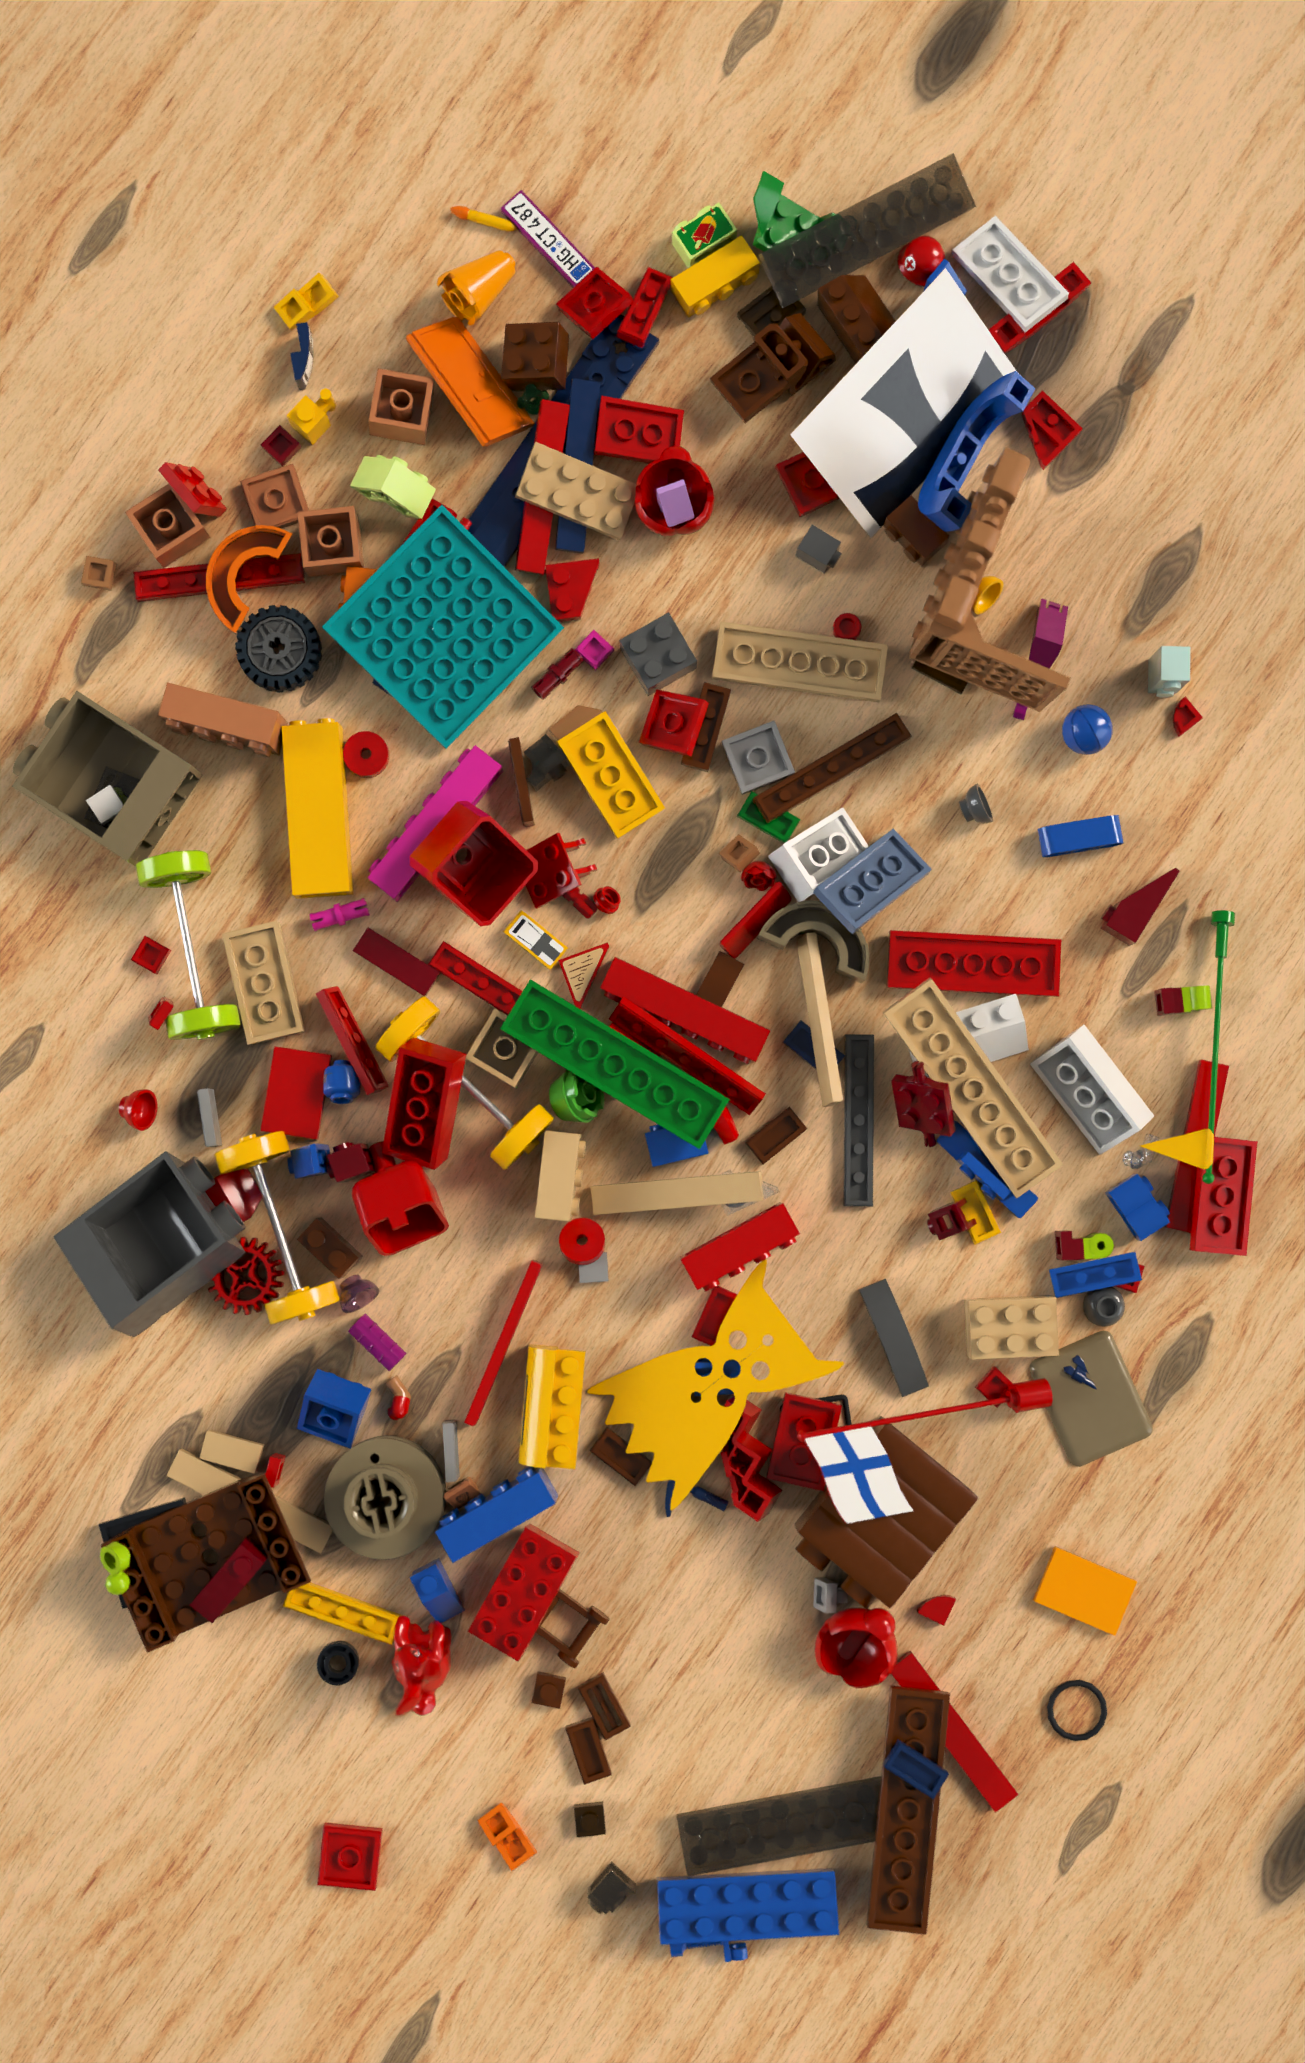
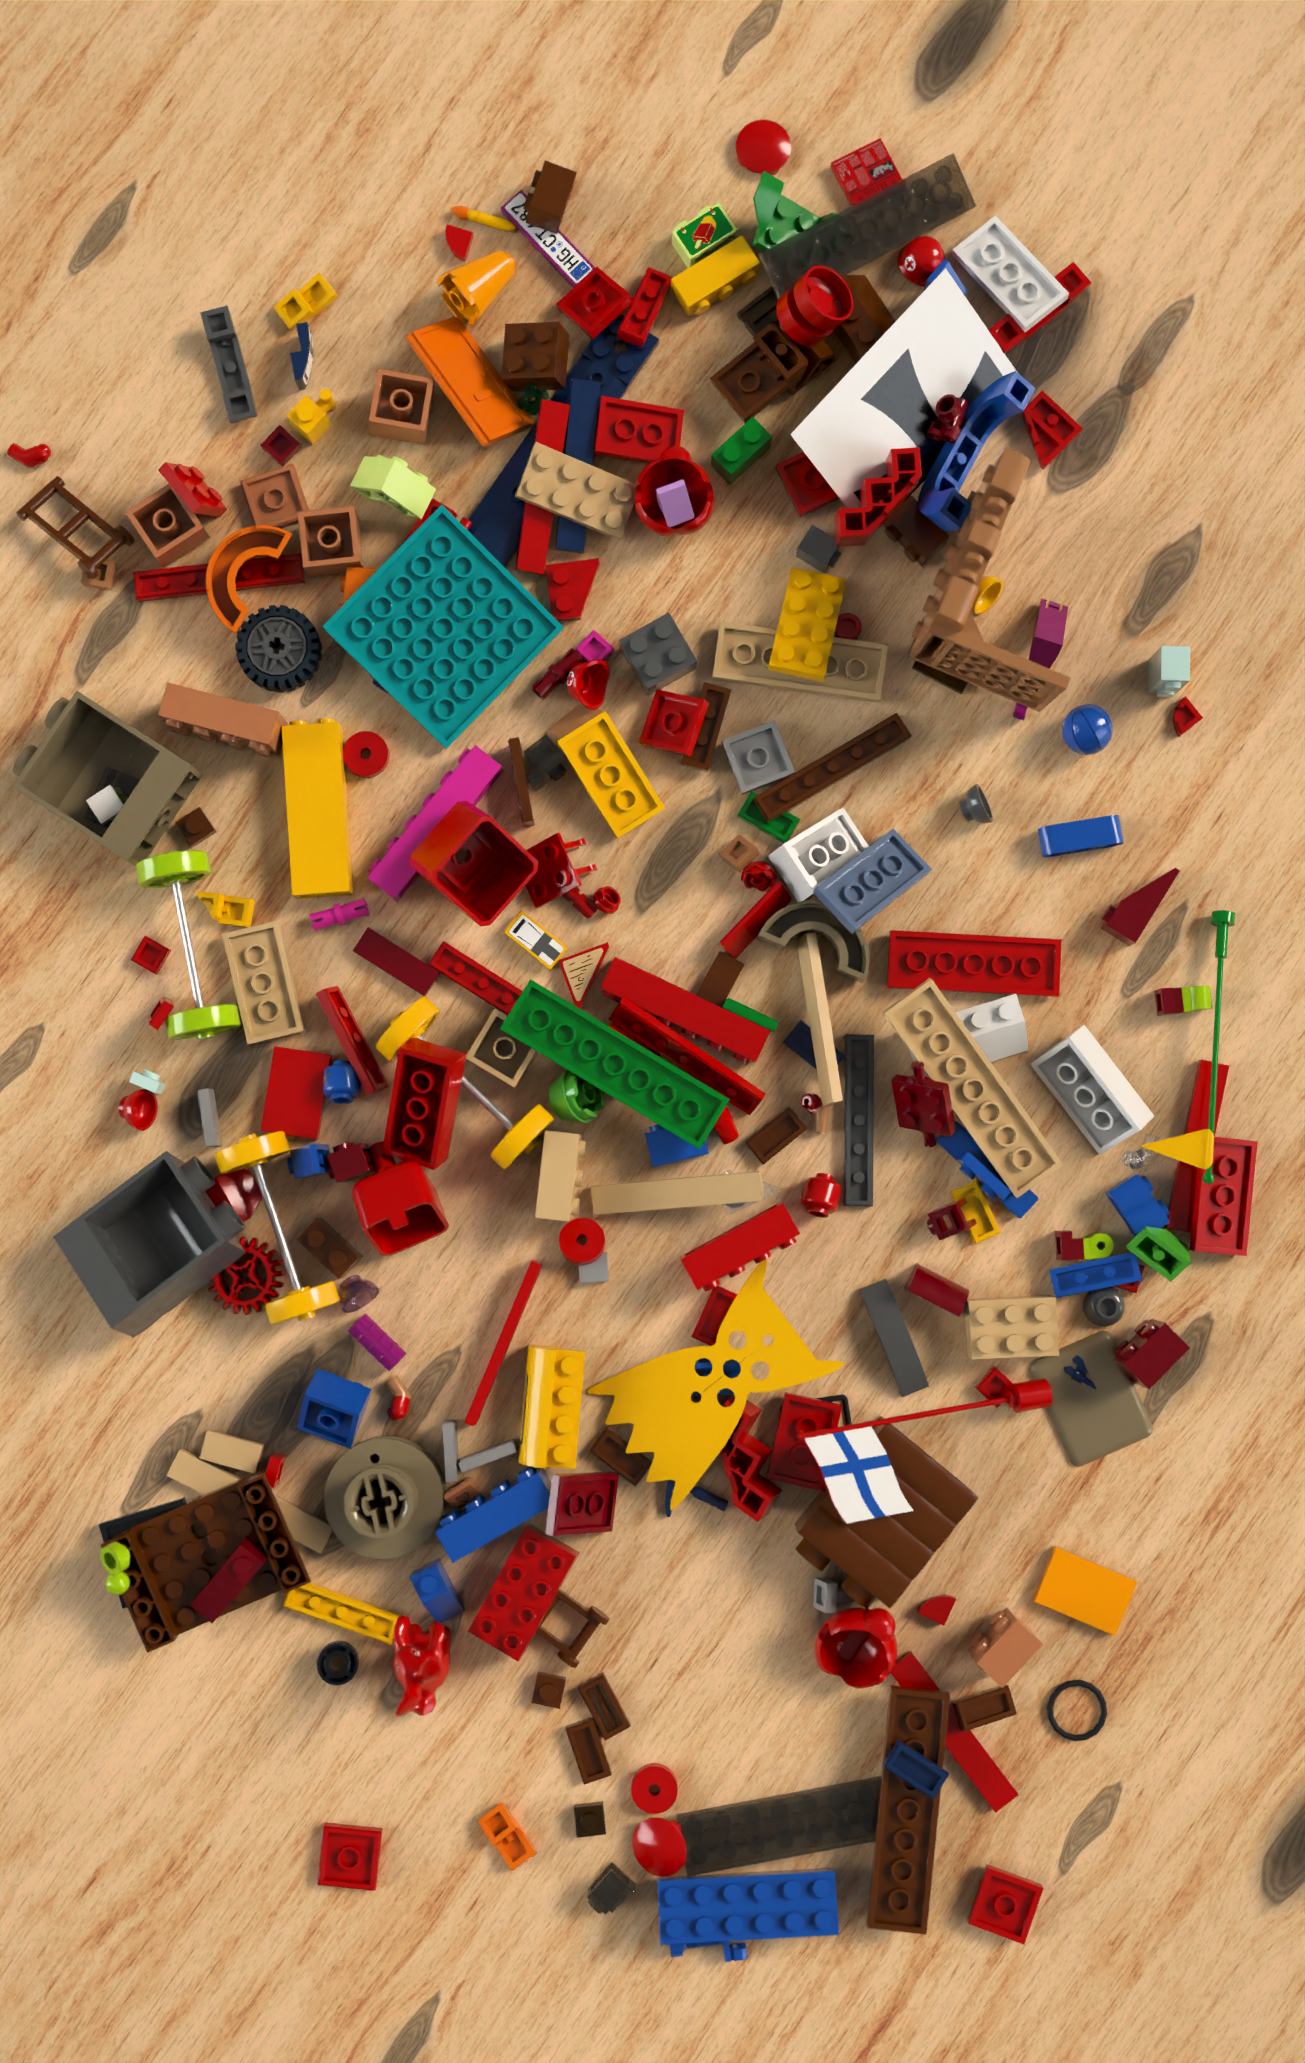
none -> red arm [7,443,51,468]
none -> reddish brown piece [16,476,135,579]
none -> light aqua plate [129,1069,166,1094]
none -> reddish brown plate [176,807,217,847]
none -> yellow slope [197,891,255,928]
none -> dark grey slope [200,306,258,423]
none -> red tile [445,224,474,262]
none -> light grey tile [458,1438,518,1473]
none -> reddish brown brick [523,160,577,234]
none -> dark red tile [545,1472,619,1536]
none -> red helmet [567,660,610,710]
none -> red piece [631,1763,678,1814]
none -> red dish [632,1817,687,1877]
none -> green brick [711,417,772,485]
none -> green tile [722,998,779,1032]
none -> red dish [736,120,791,175]
none -> yellow plate [768,567,846,682]
none -> red wheel [776,266,854,346]
none -> arm [801,1093,829,1133]
none -> red head [801,1173,841,1218]
none -> red tile [830,138,906,215]
none -> red brick [834,447,922,547]
none -> dark red brick [904,1263,969,1317]
none -> dark red plate [926,394,968,444]
none -> reddish brown tile [952,1685,1017,1732]
none -> red plate [967,1864,1044,1944]
none -> nougat brick [968,1608,1043,1688]
none -> dark red brick [1113,1319,1190,1389]
none -> bright green slope [1126,1226,1191,1282]

